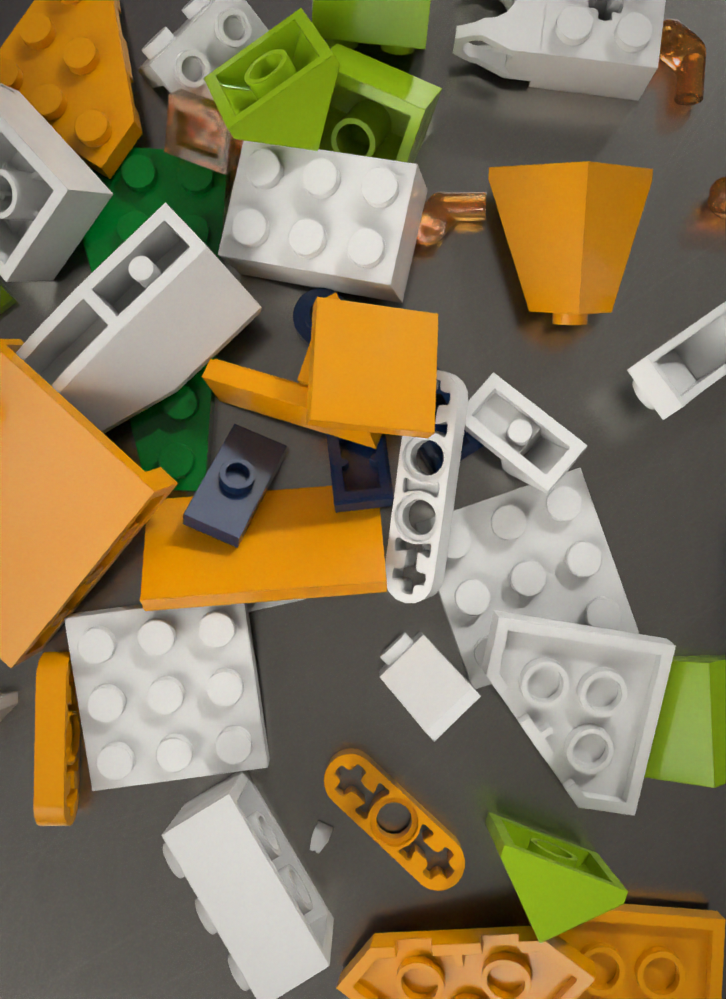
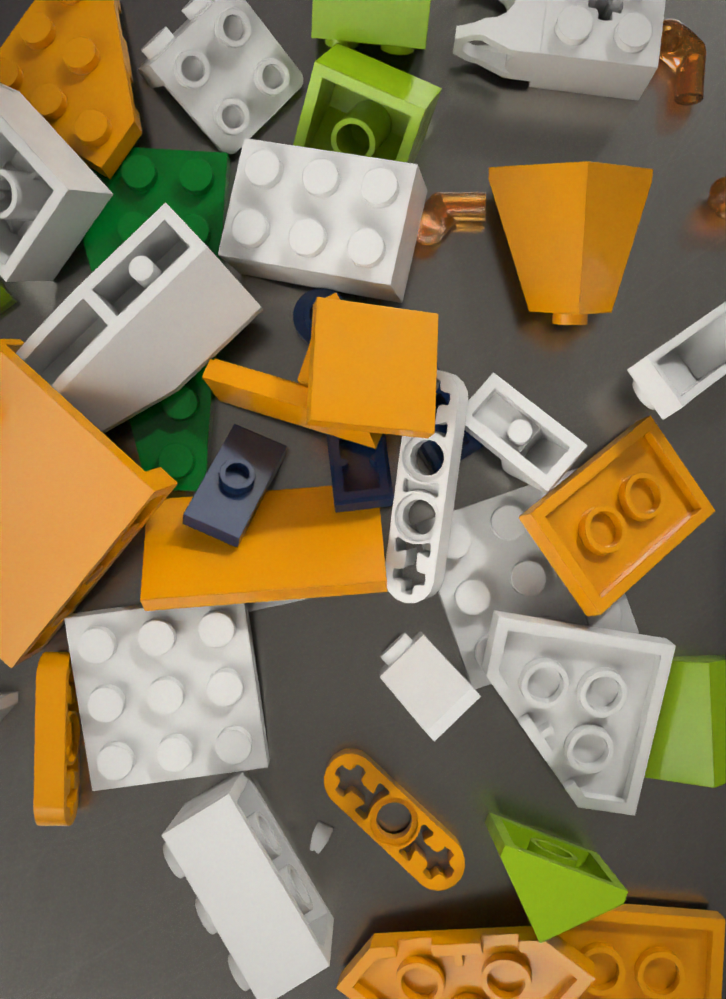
clear orange bracket [164,89,244,175] -> none
lime slope [204,8,340,151] -> none
none -> light orange plate [518,415,715,616]

